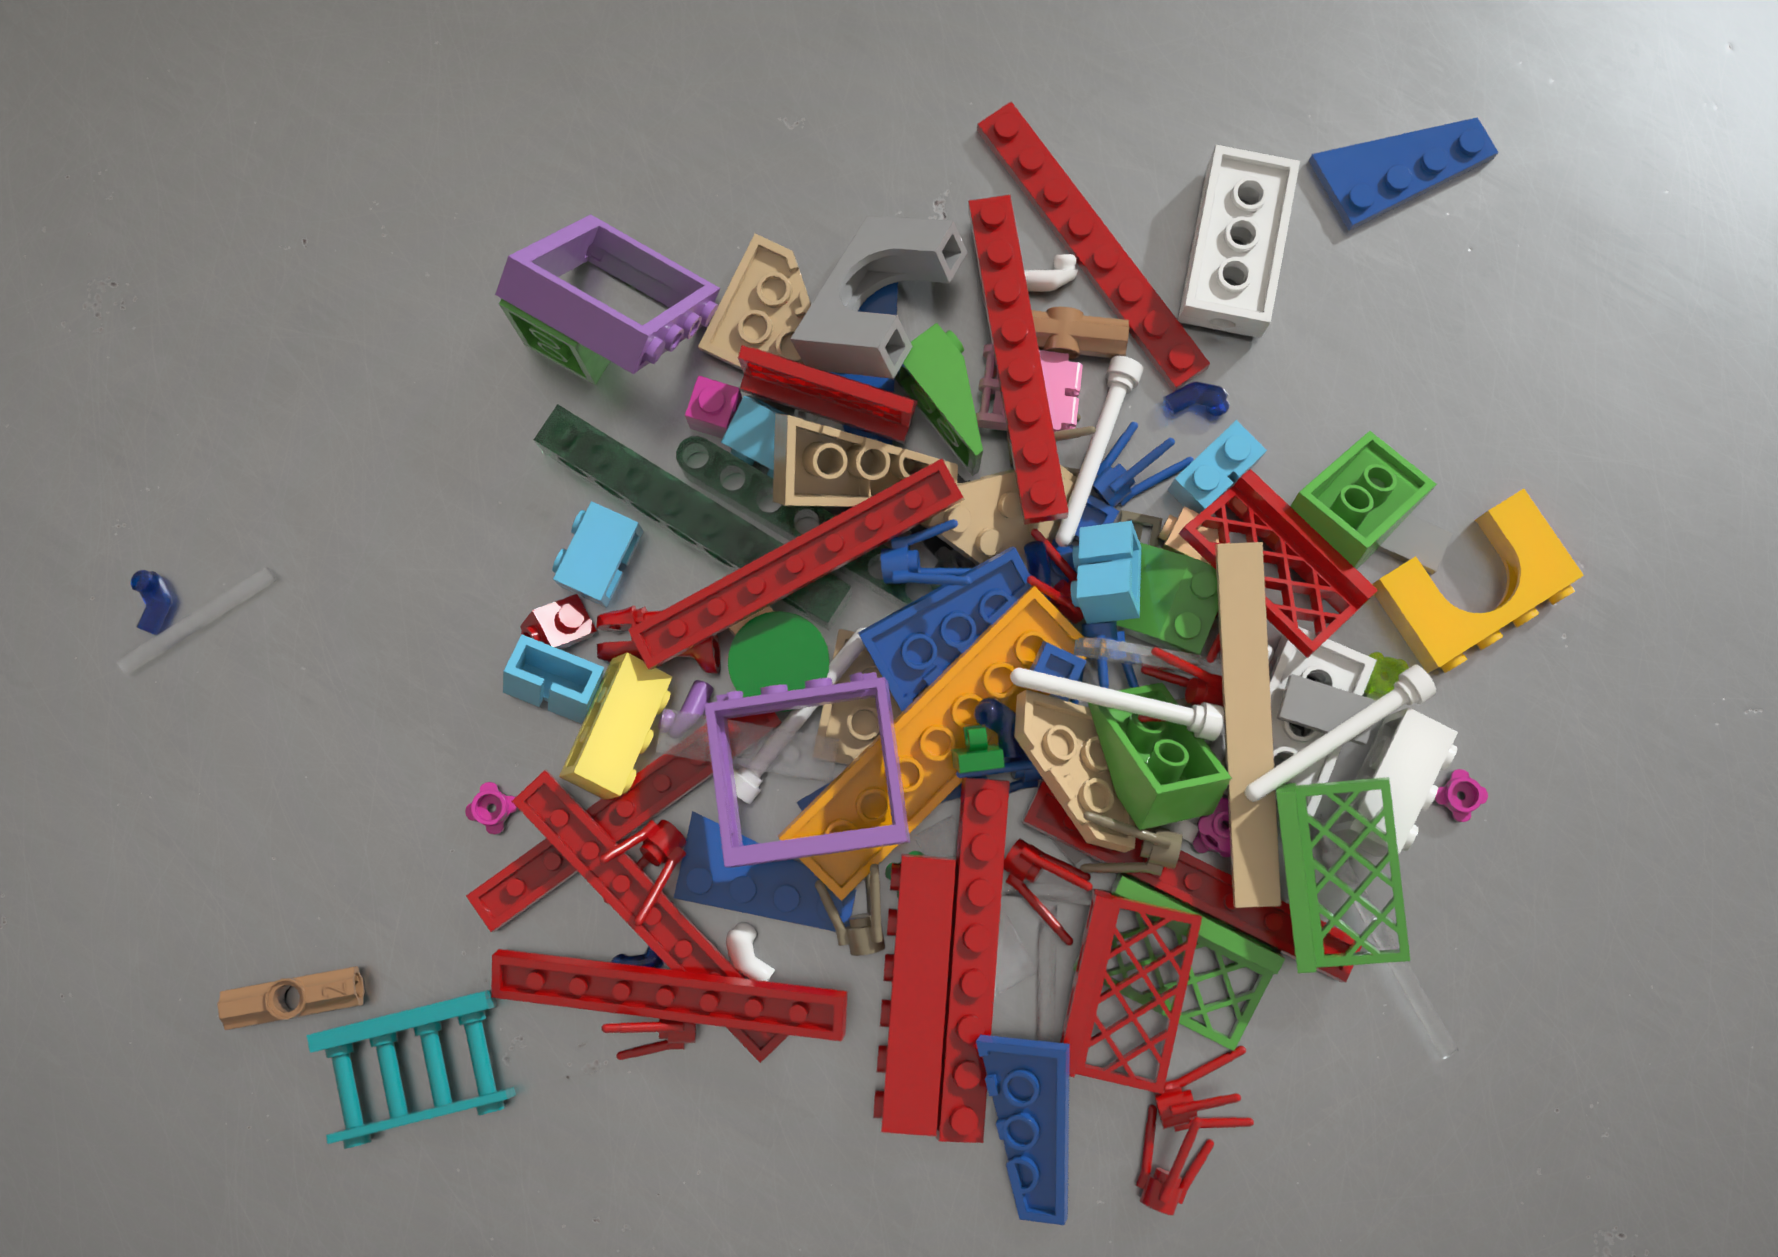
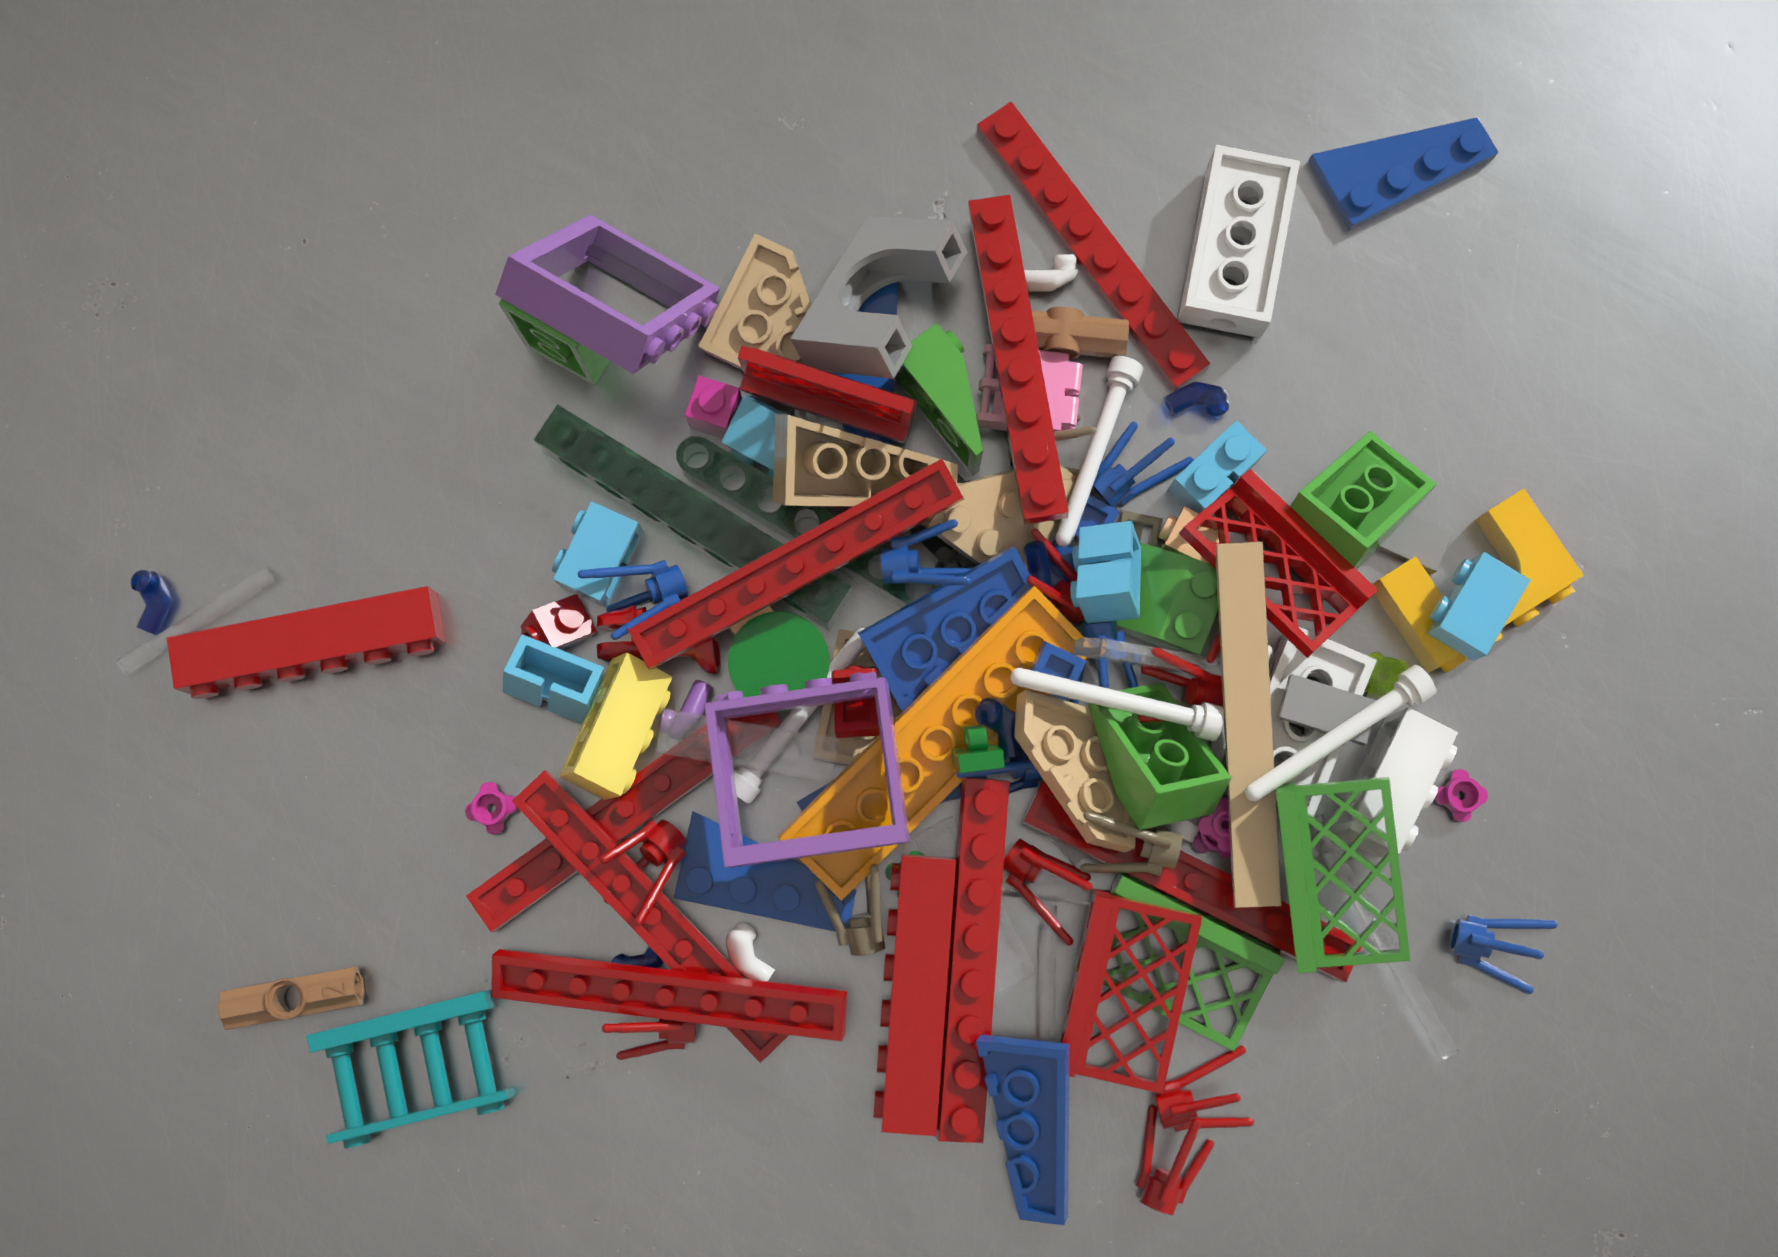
none -> red brick [166,586,446,699]
none -> blue plant [577,560,688,640]
none -> red bracket [831,665,880,738]
none -> medium azure piece [1427,552,1531,661]
none -> blue plant [1450,915,1558,994]

